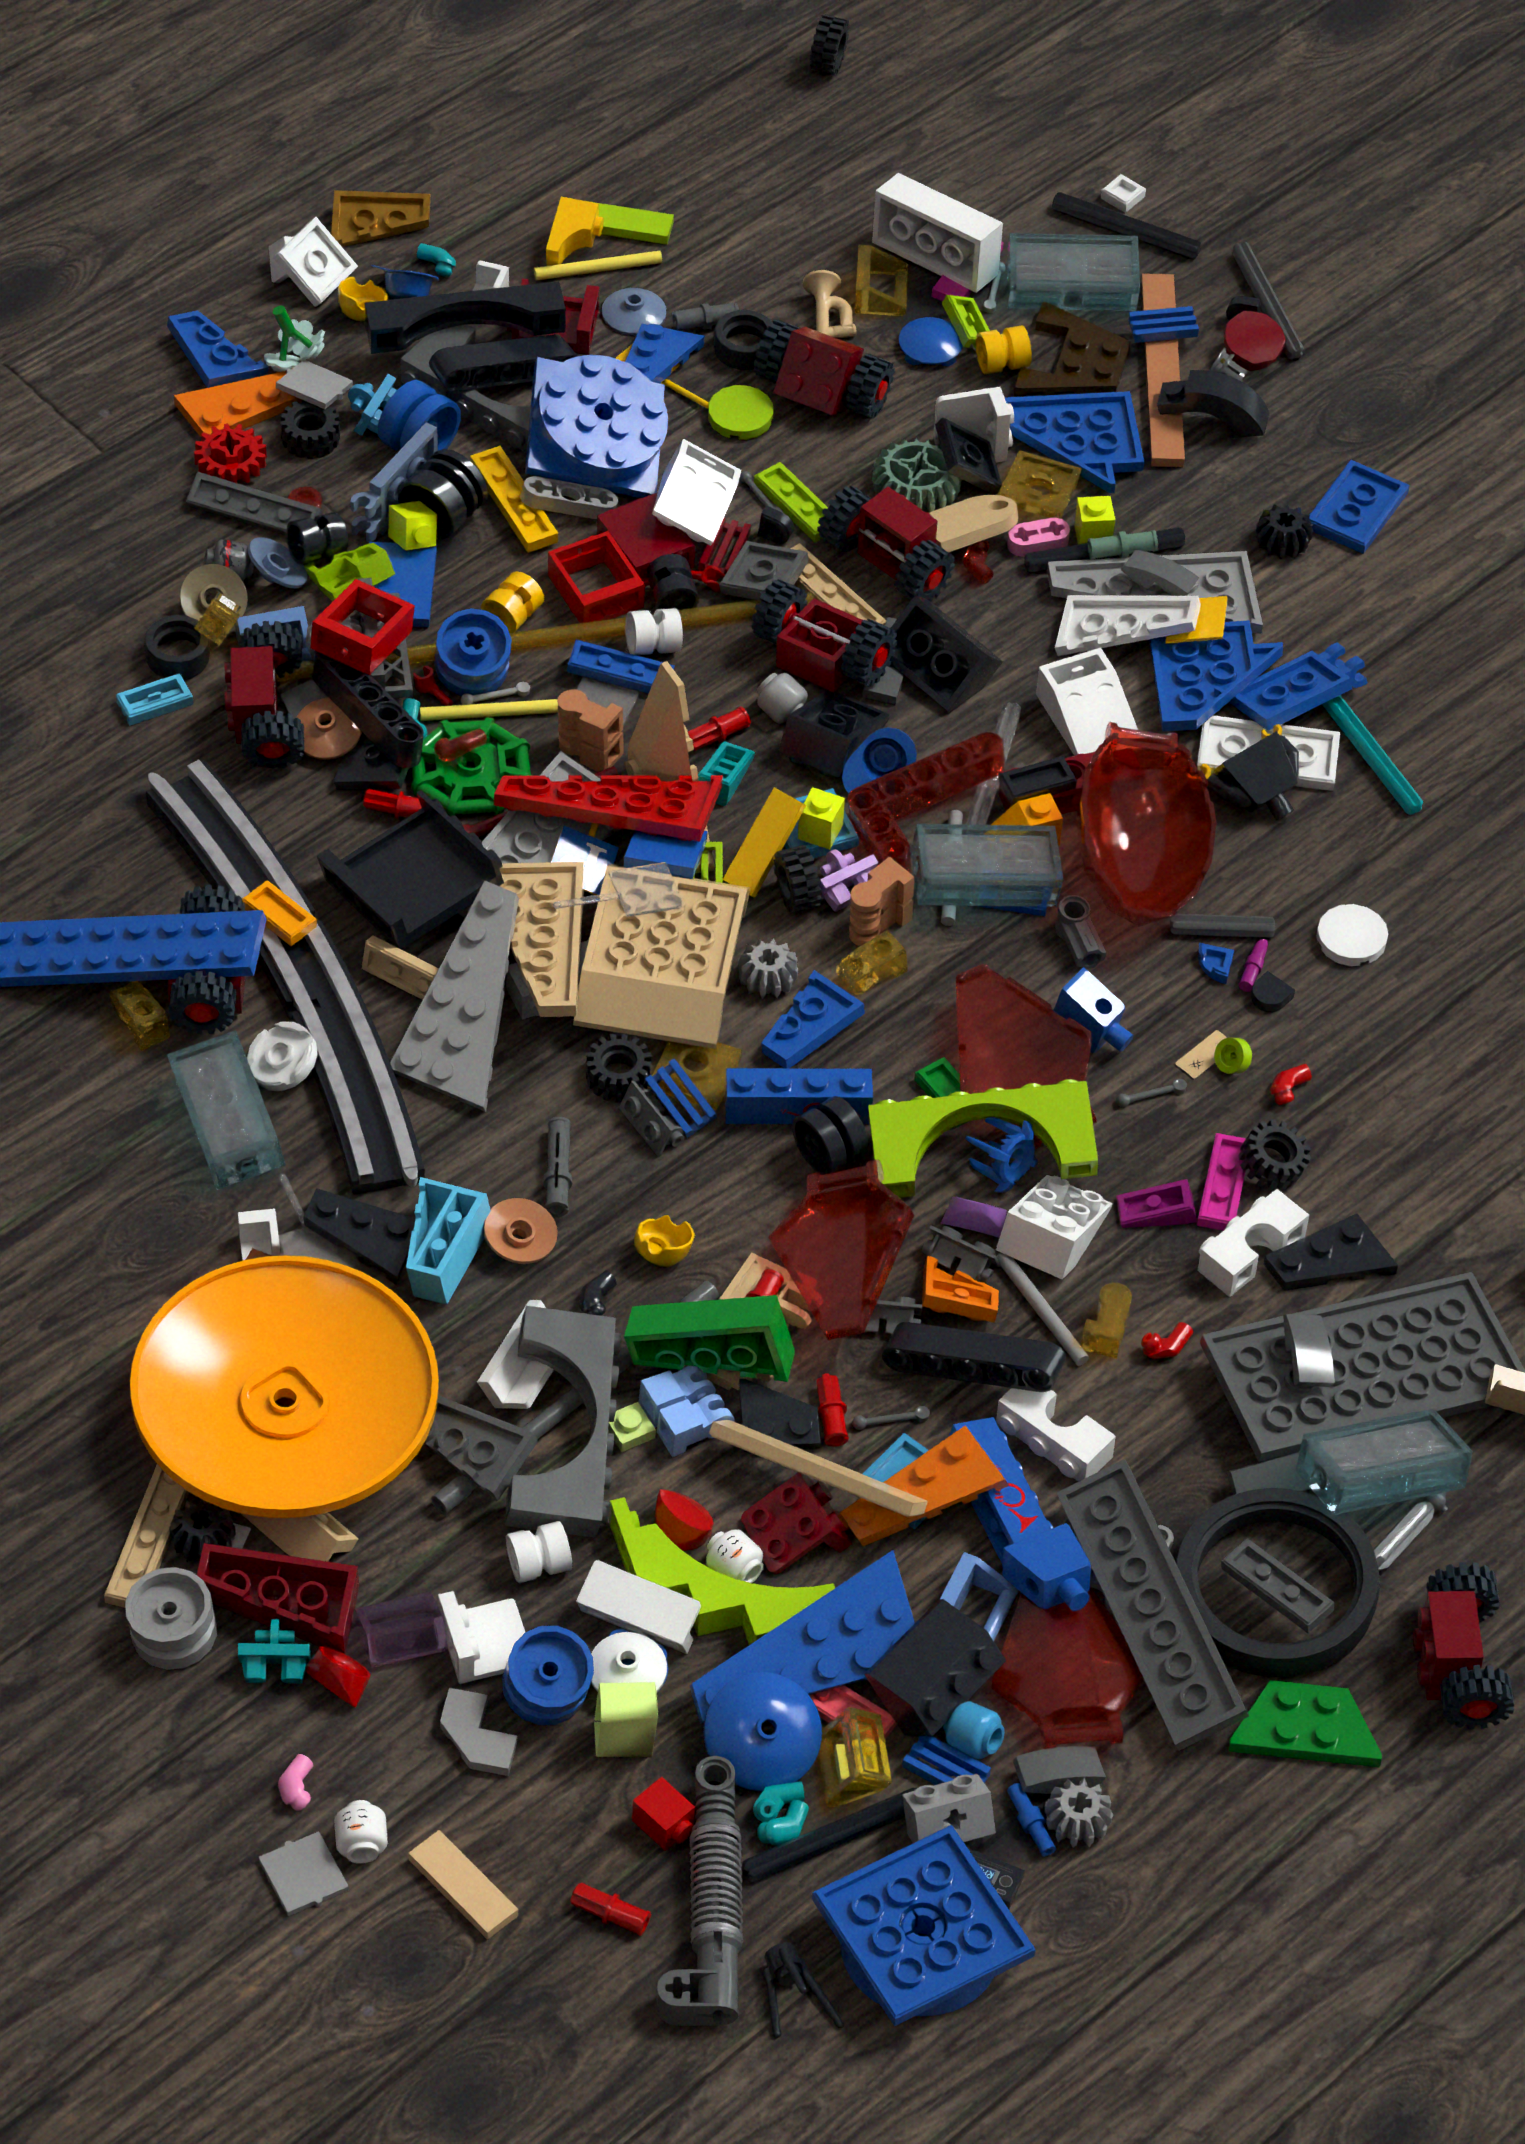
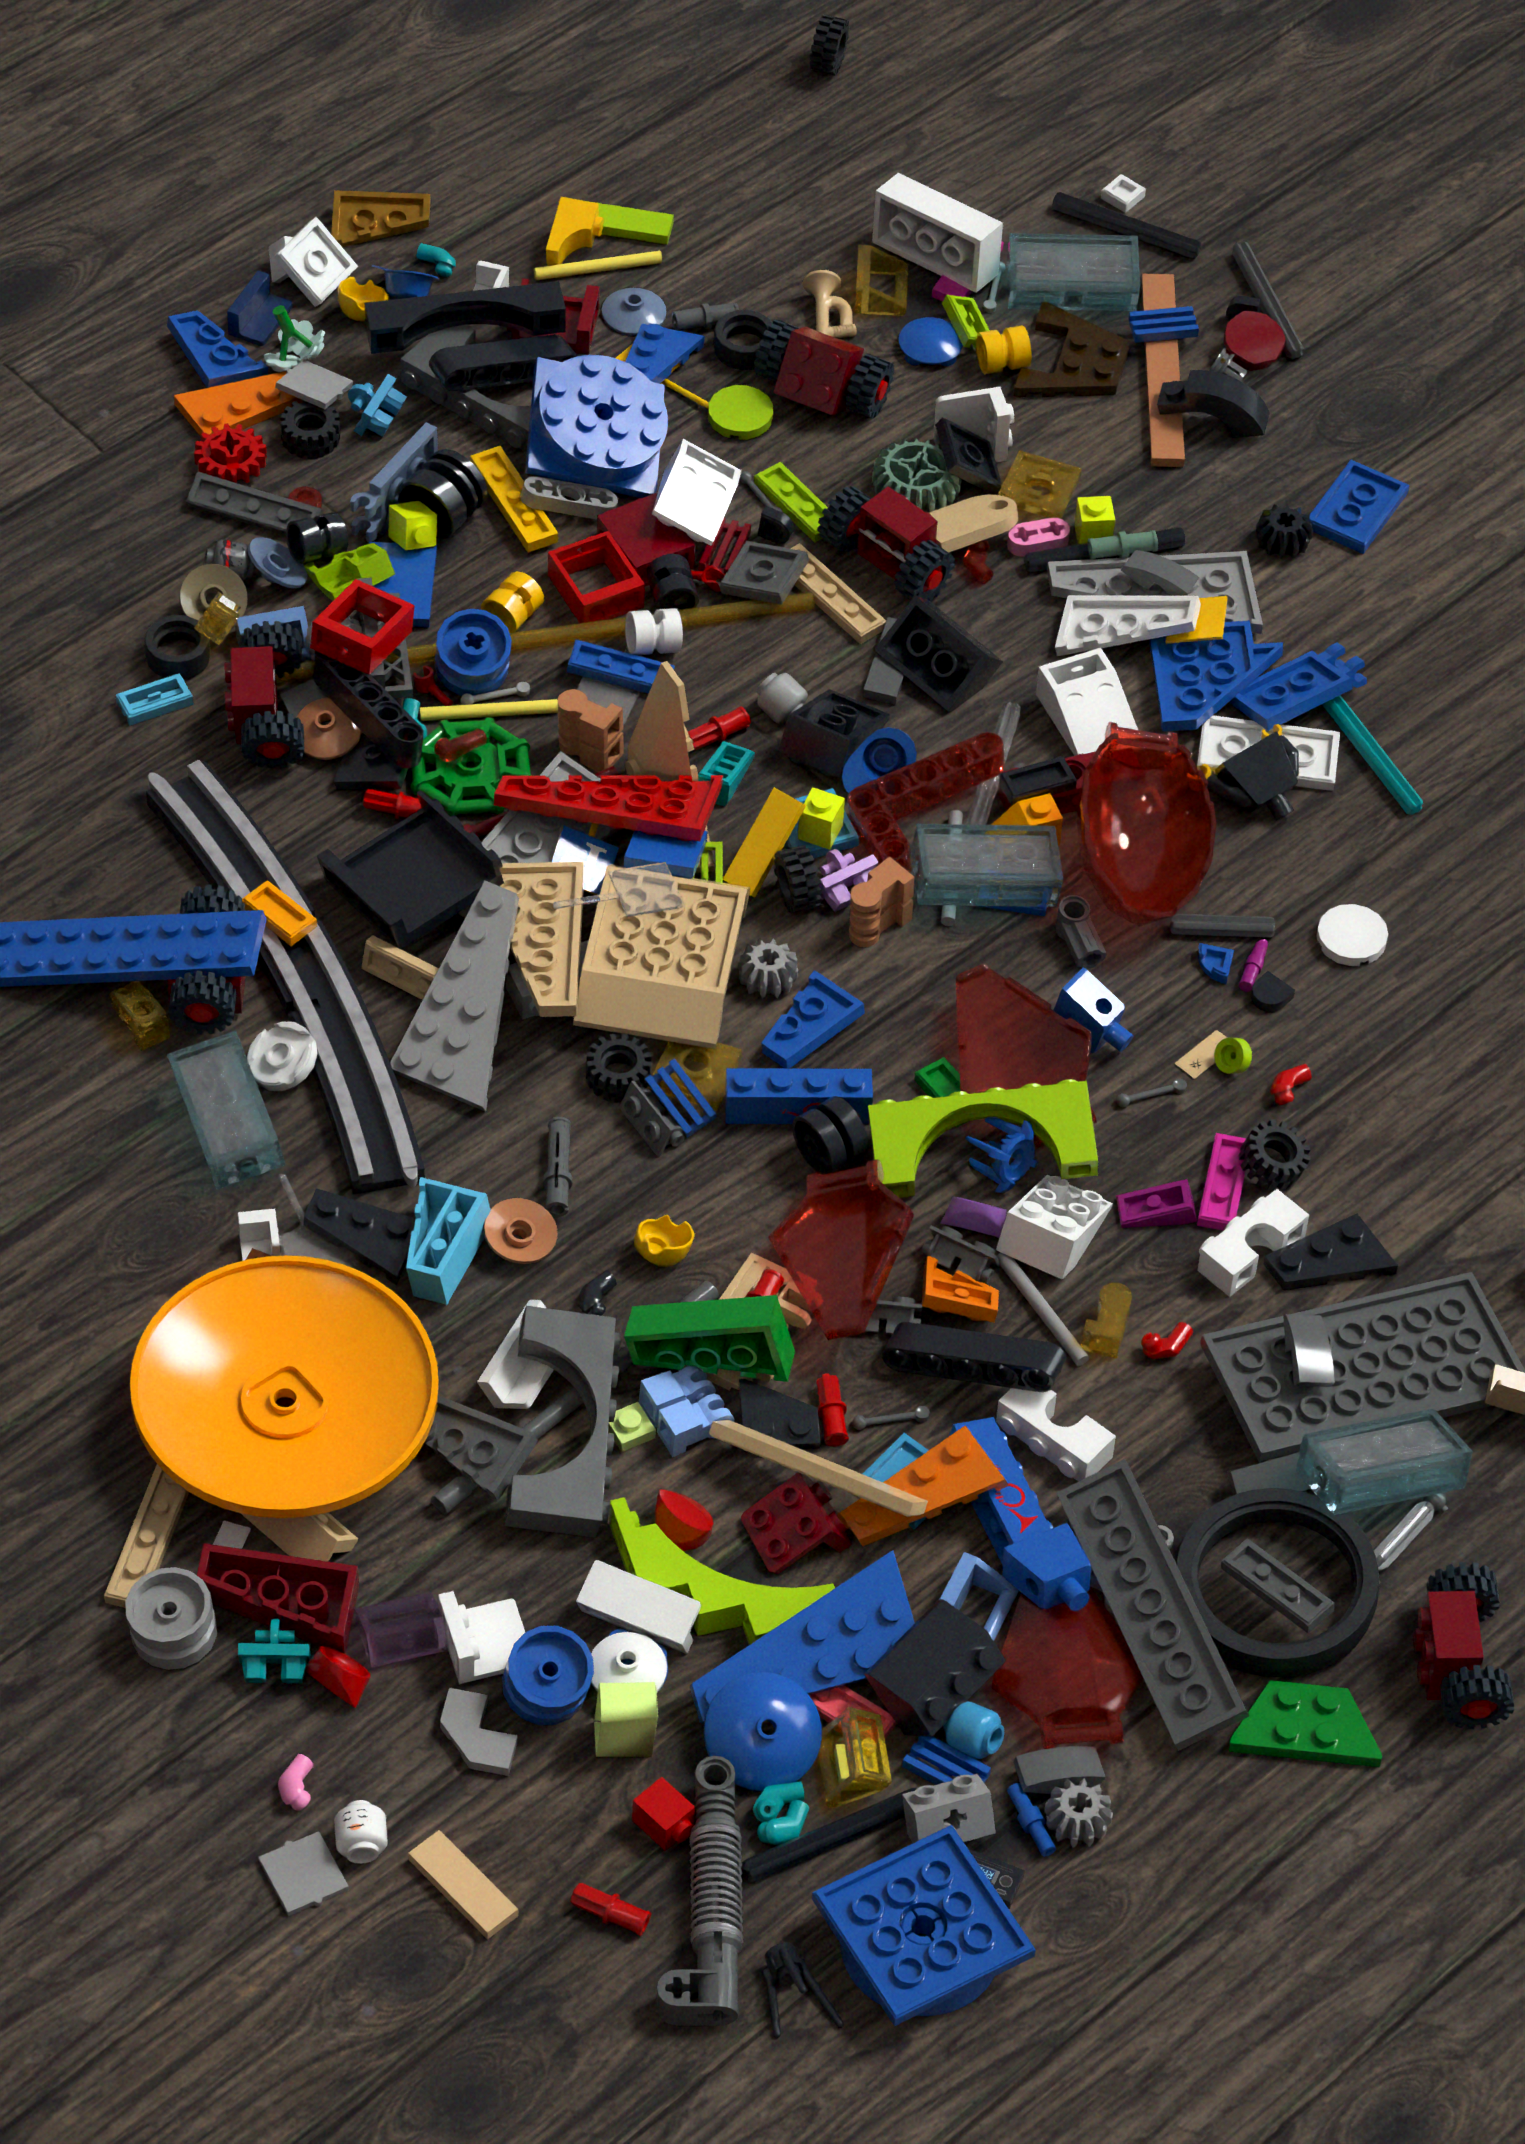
black gear [169,1499,236,1562] -> none
blue wheel [378,380,461,451] -> none
white wheel [506,1521,572,1583] -> none
white head [706,1530,763,1583] -> none
brick [751,579,897,692] -> none
clear yellow leg [836,930,908,995] -> none
blue wing [1005,391,1144,493] -> none
none -> dark blue panel [227,270,292,346]

